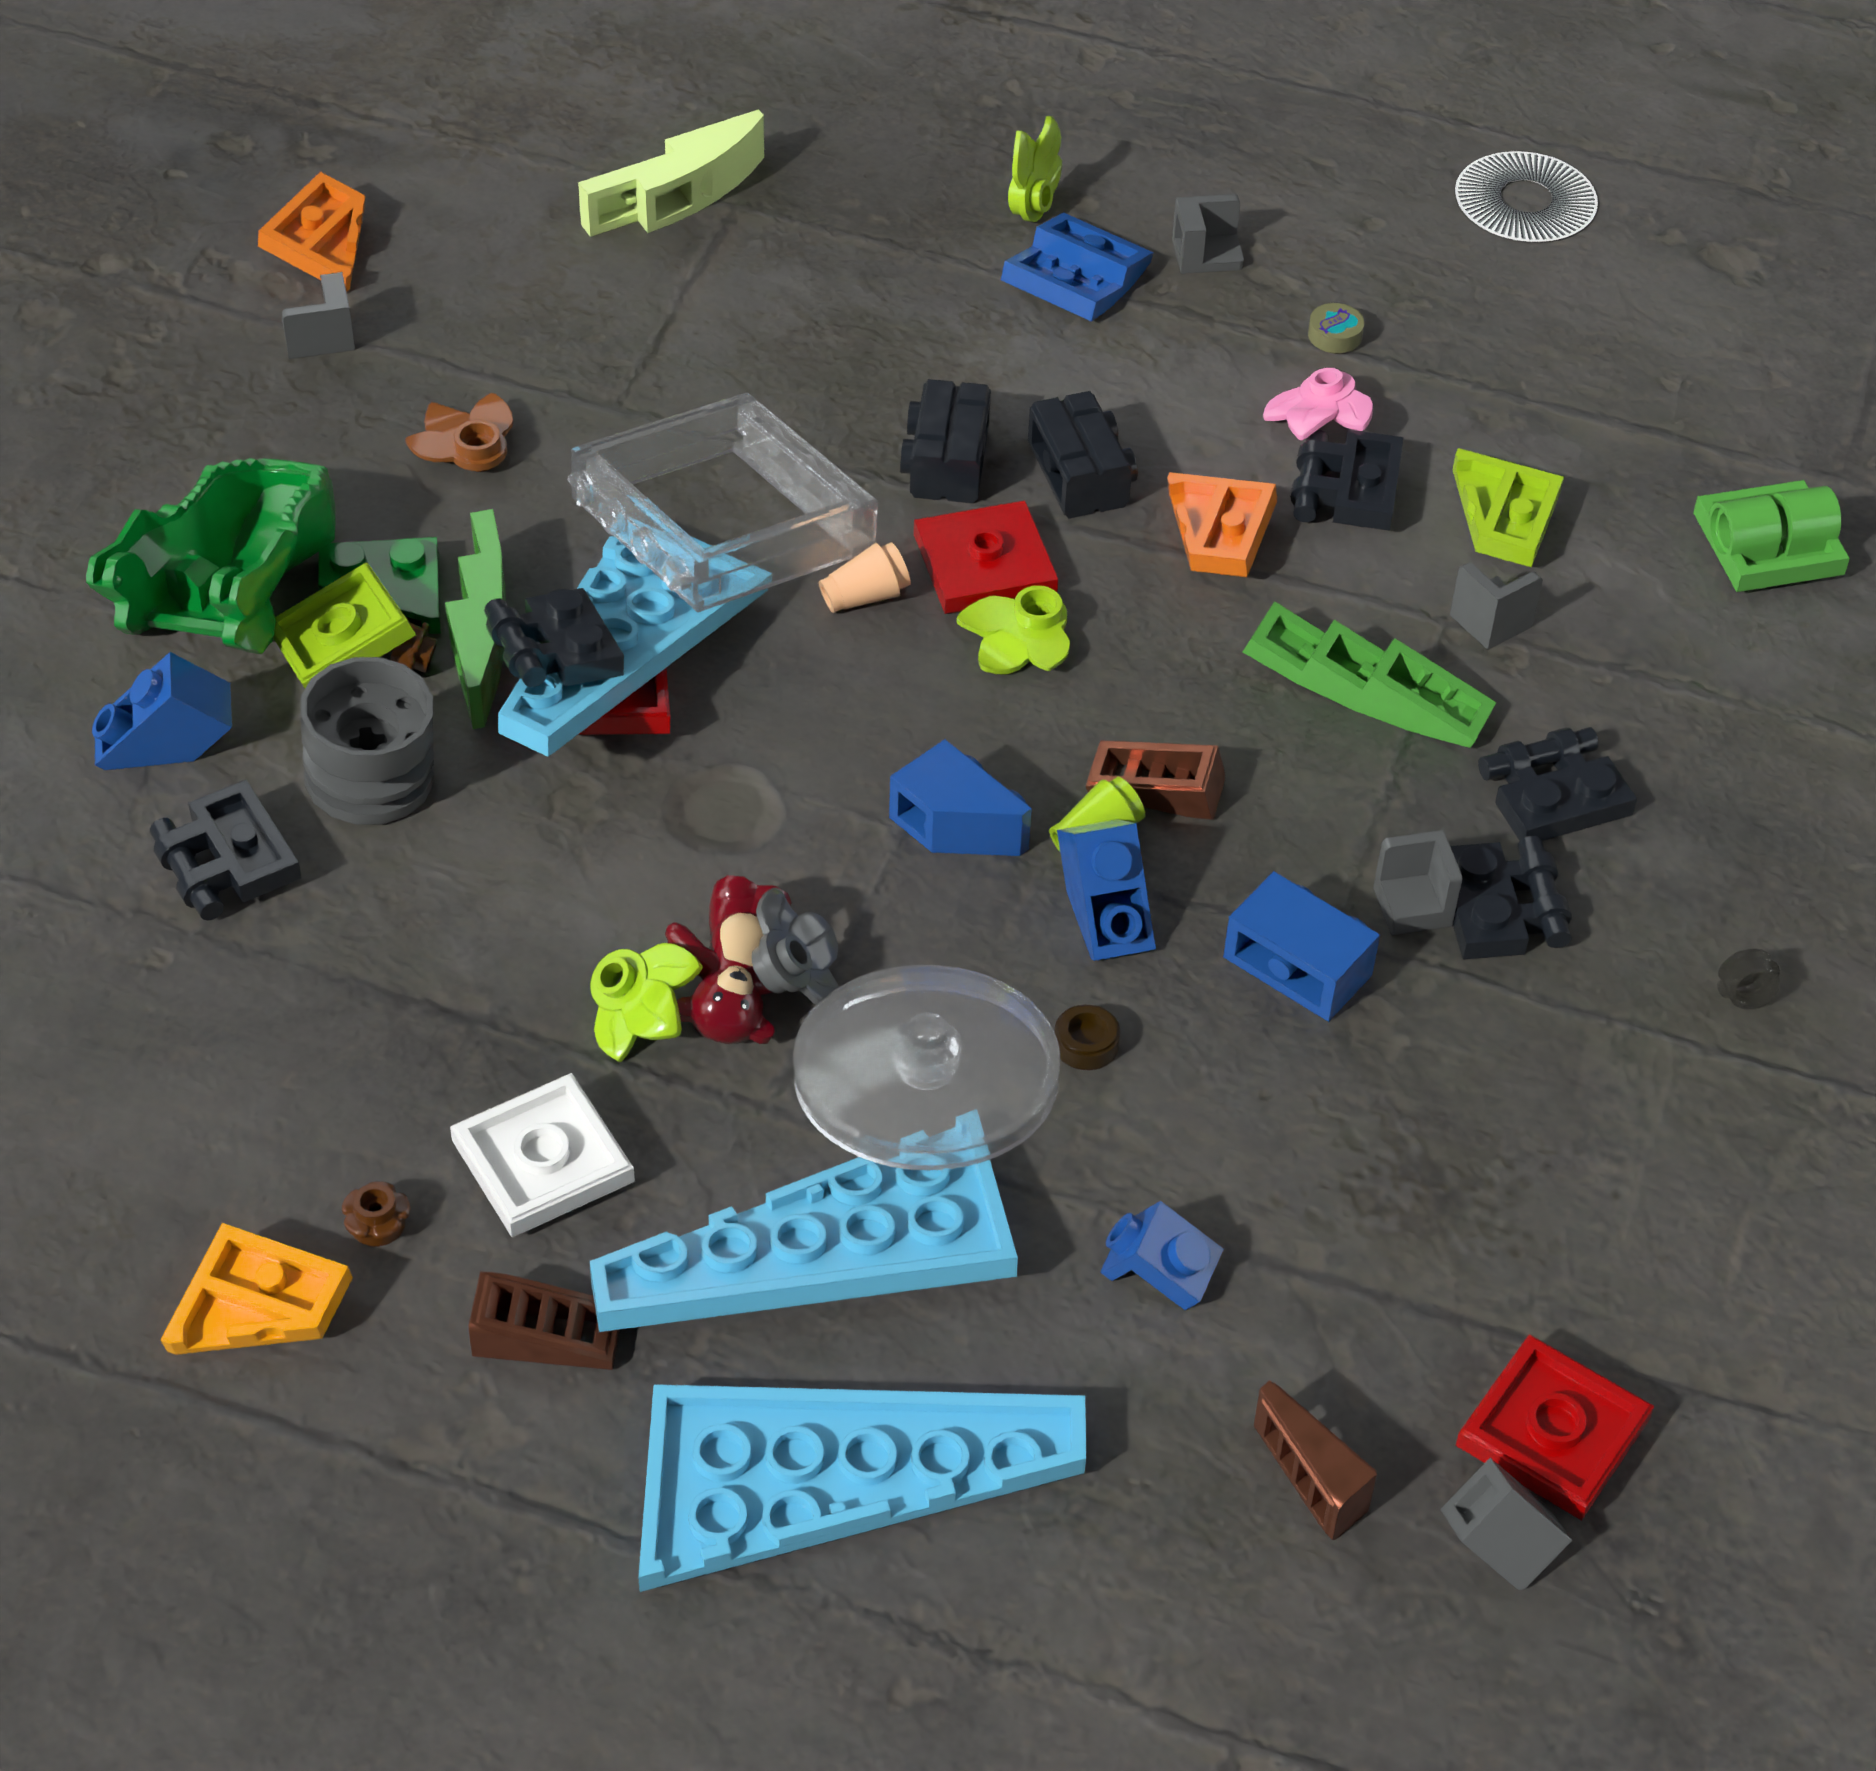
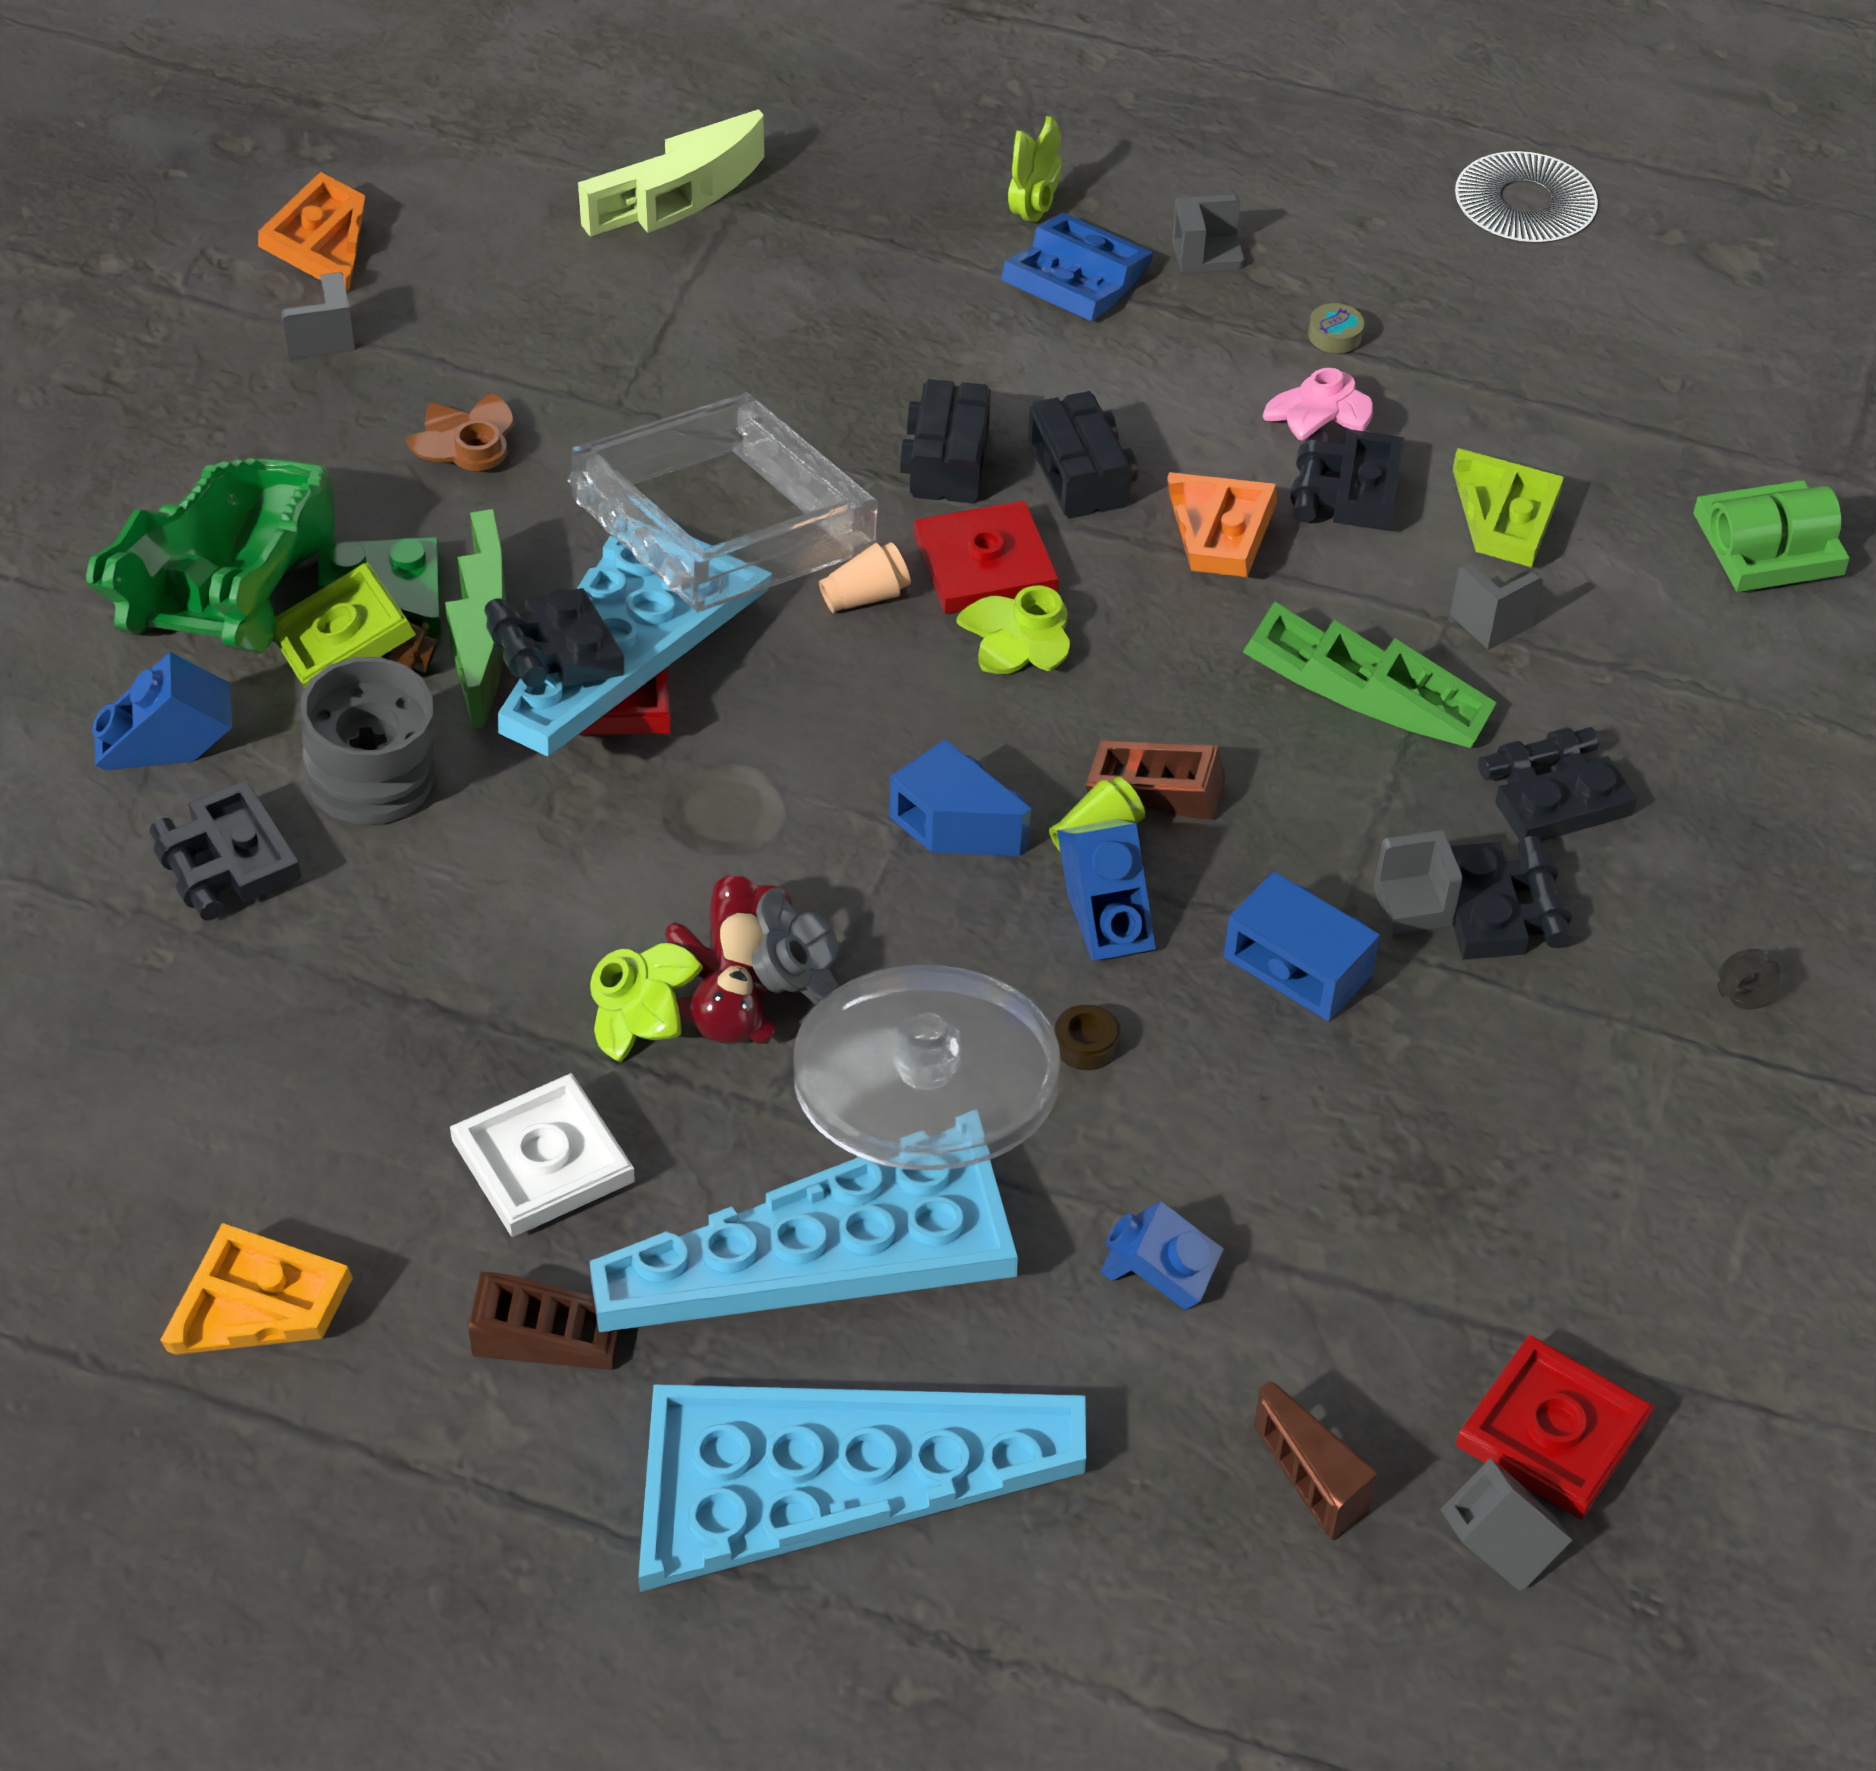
reddish brown plate [342,1181,411,1247] -> none

